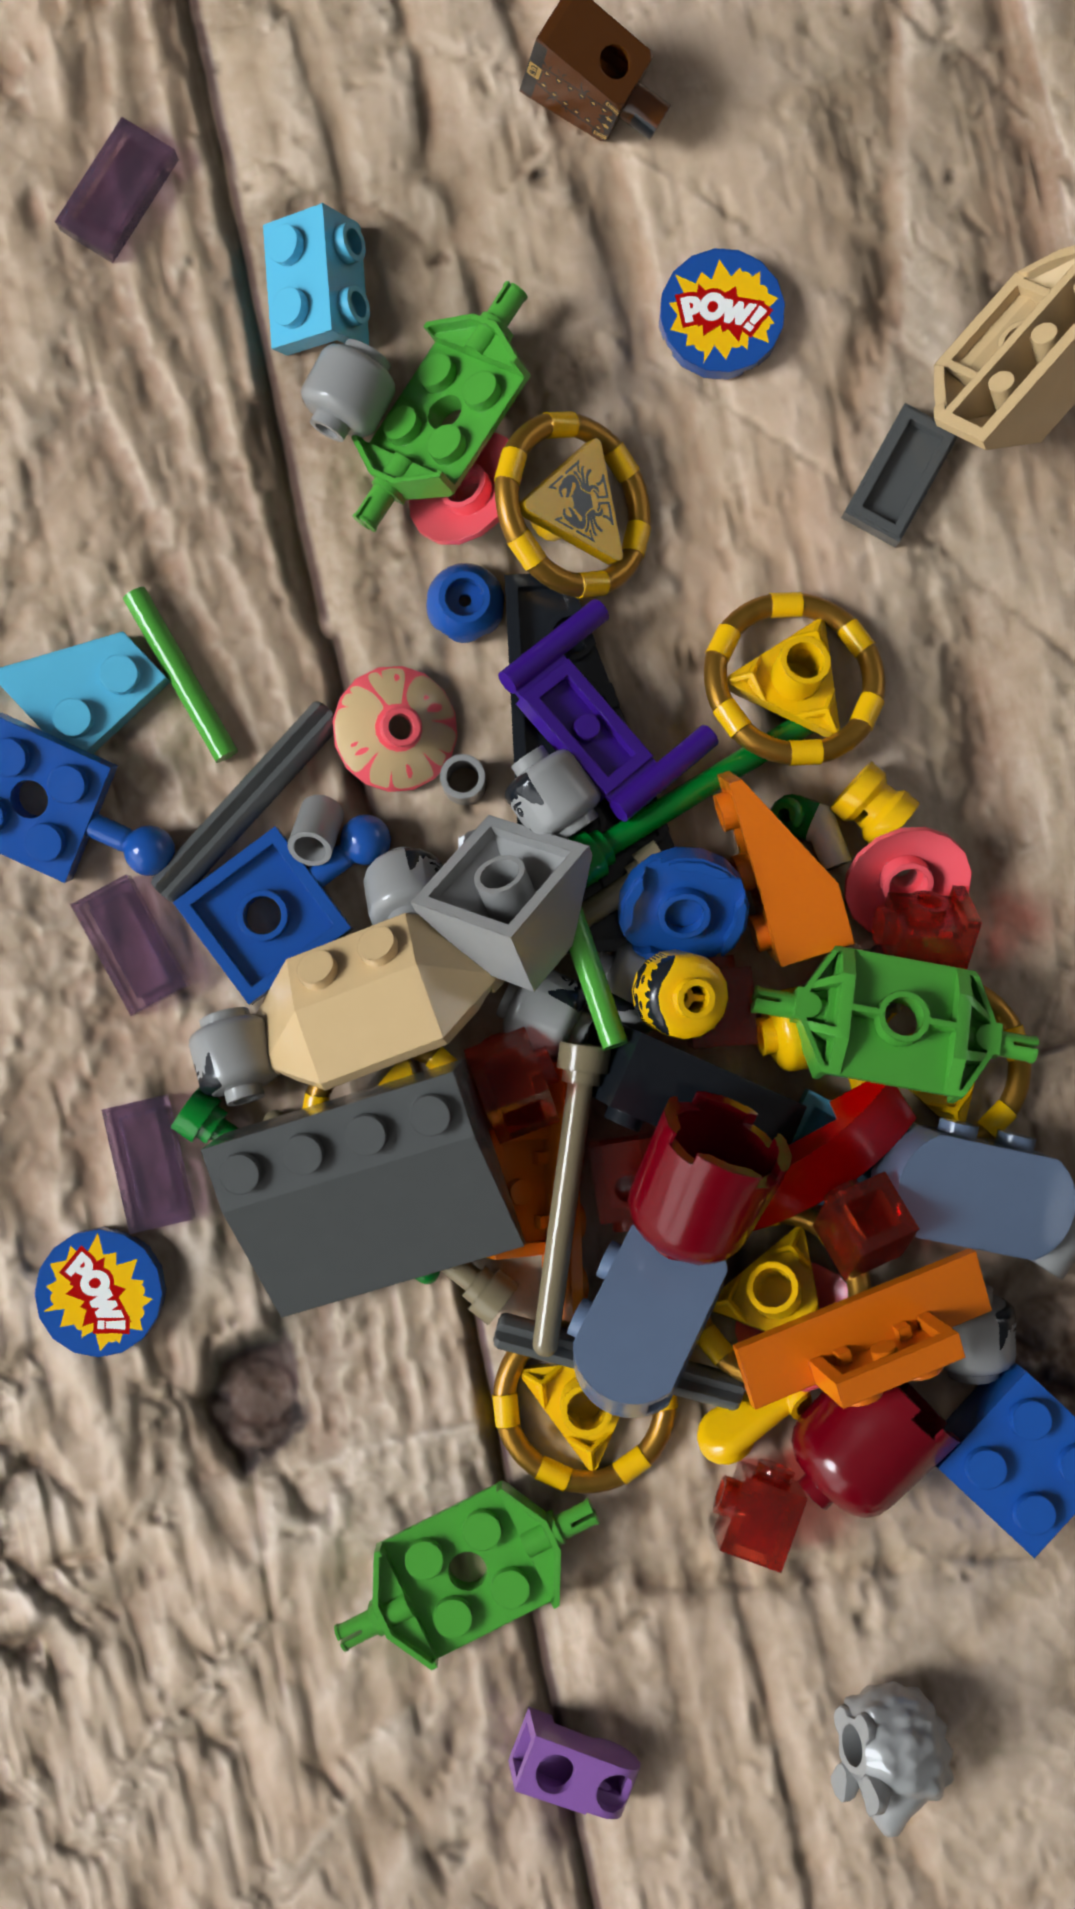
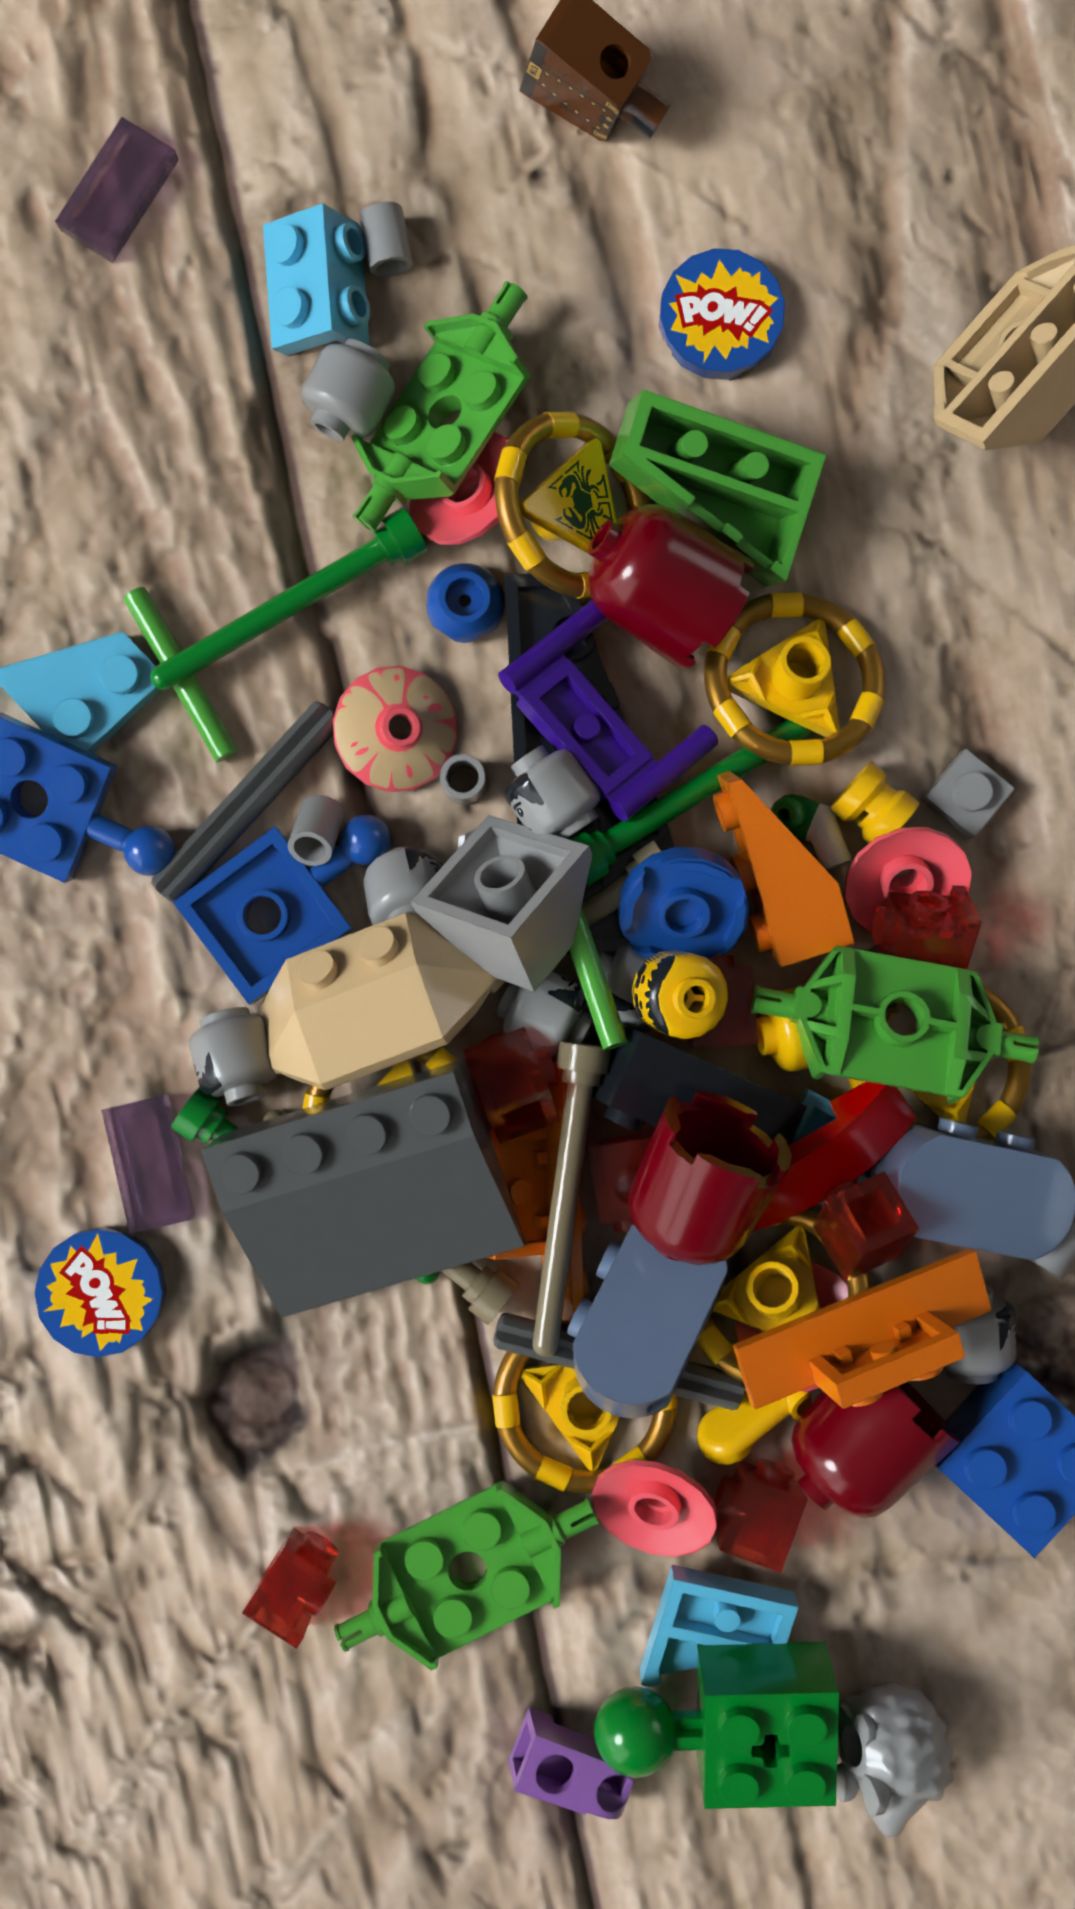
clear purple tile [71,874,191,1016] -> none
dark grey tile [841,403,958,548] -> none
none -> green piece [150,507,428,690]
none -> clear red brick [242,1527,339,1649]
none -> light grey hinge [359,202,413,277]
none -> dark red cylinder [588,504,754,668]
none -> coral dish [591,1460,718,1557]
none -> green brick [594,1641,839,1809]
none -> bright green wedge [609,389,826,587]
none -> medium azure wing [639,1565,799,1687]
none -> light grey plate [921,748,1015,839]

